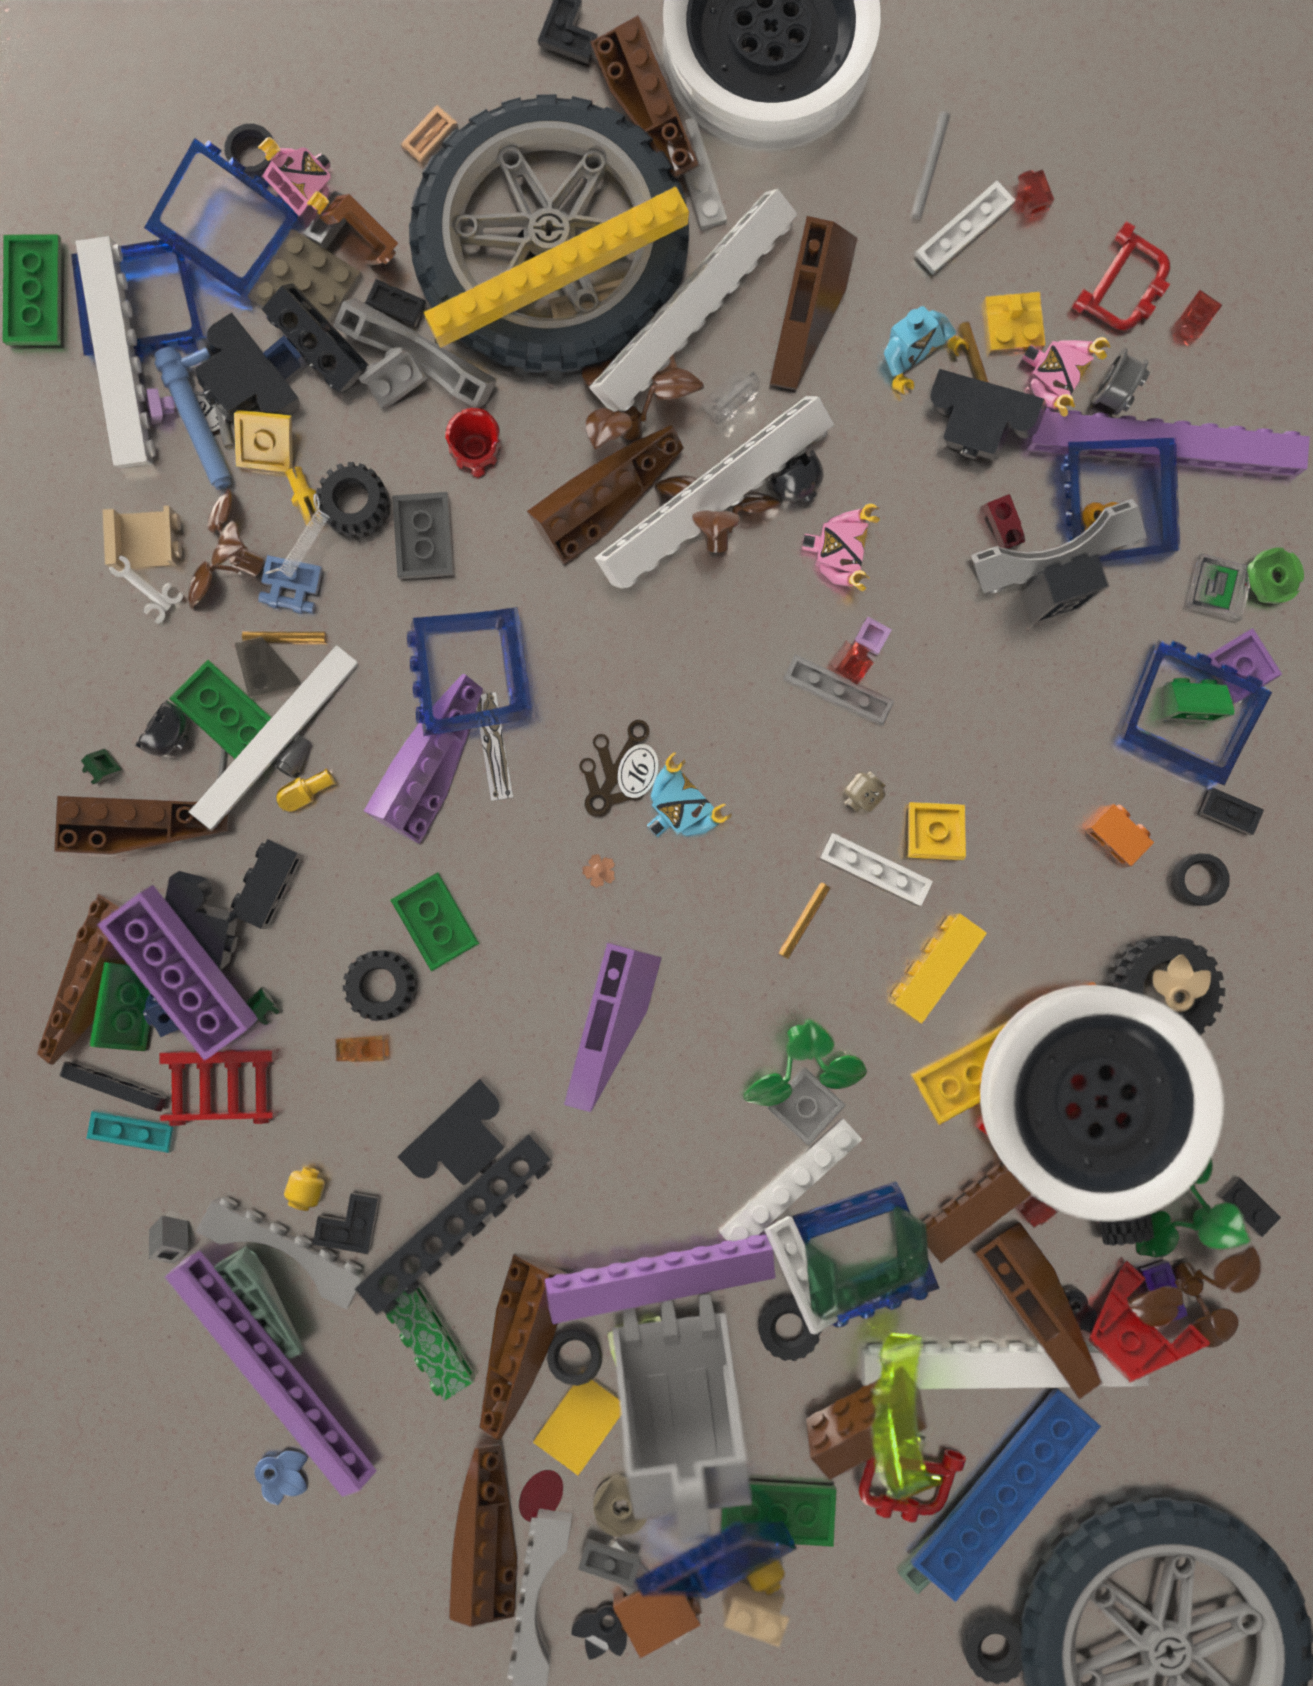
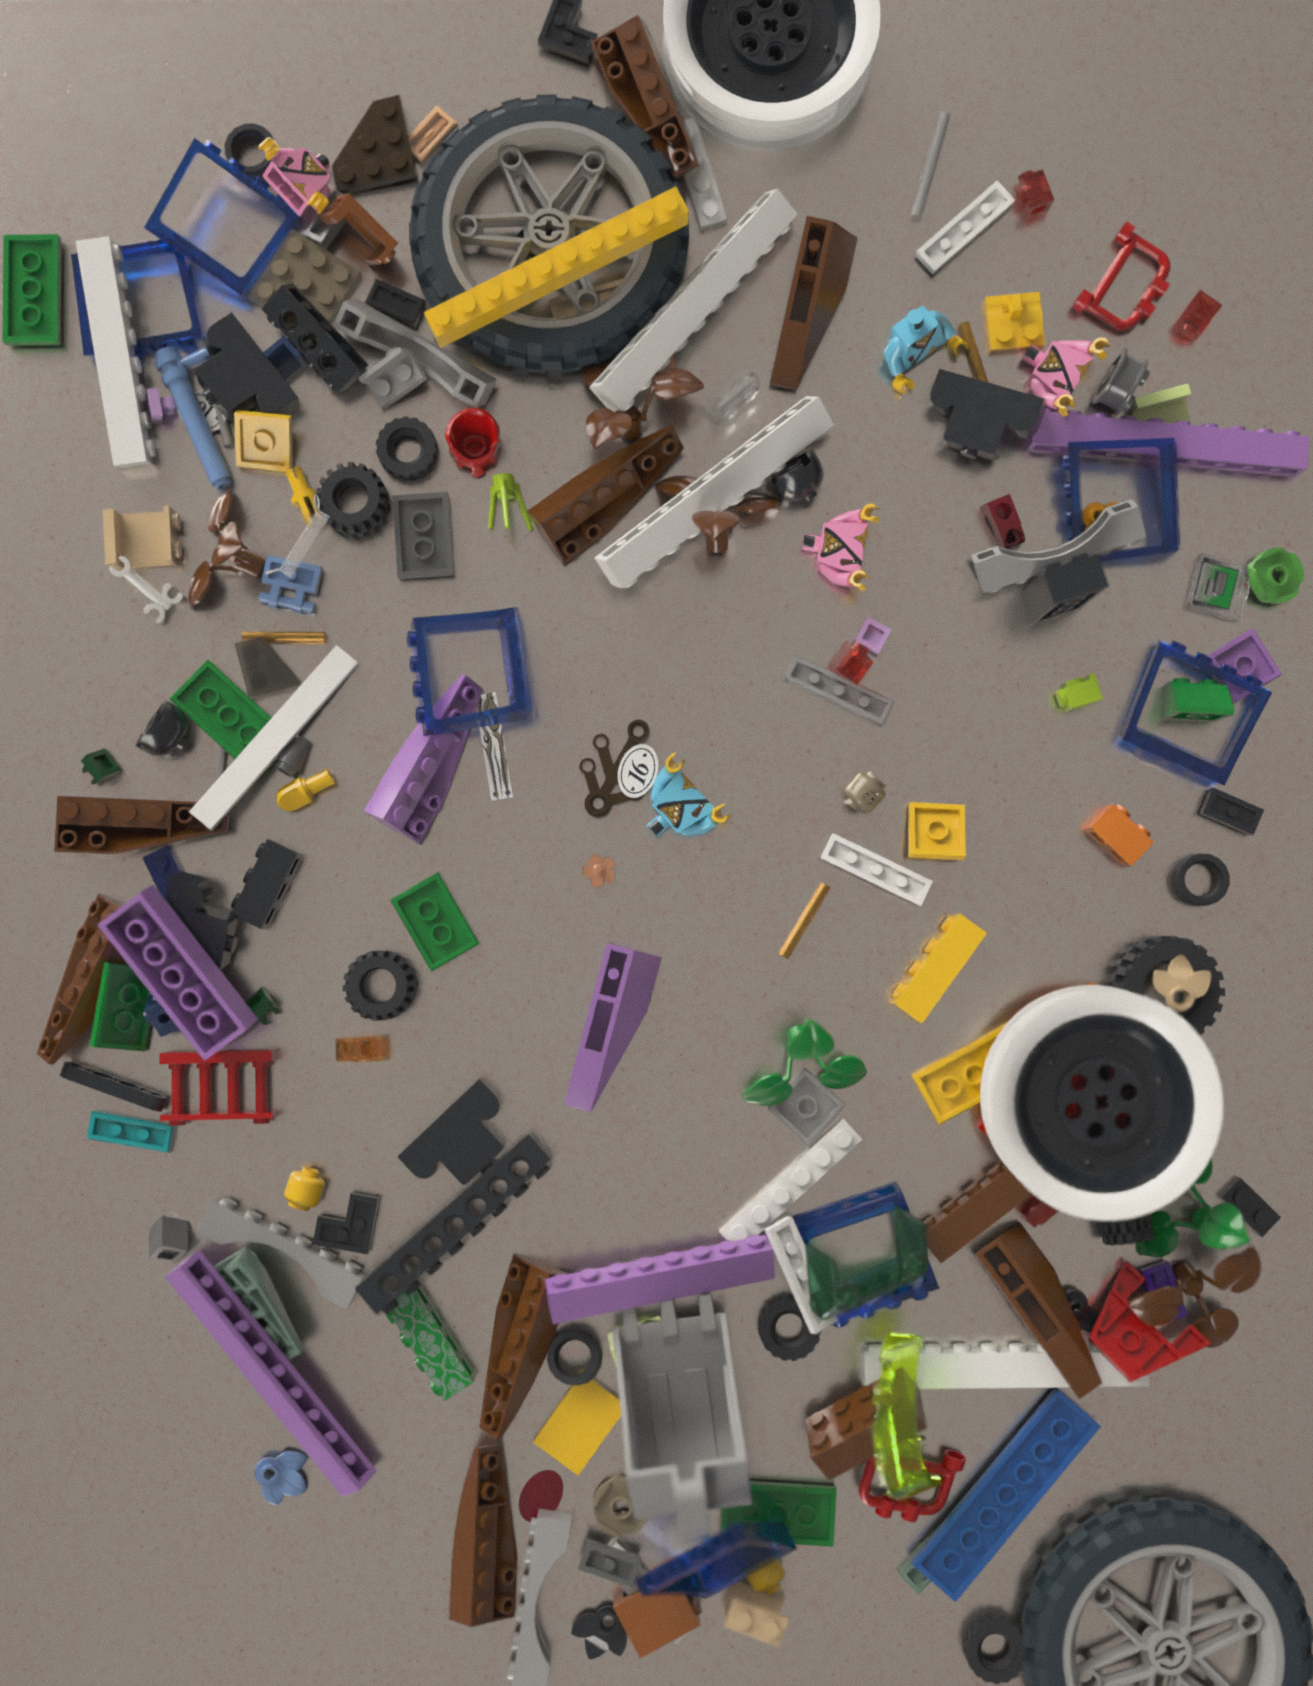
none -> clear blue plate [142,845,182,899]
none -> dark brown plate [331,95,418,194]
none -> black tyre [376,416,439,481]
none -> lime plant [488,473,533,531]
none -> lime brick [1056,673,1103,712]
none -> yellowish green panel [1129,384,1191,423]

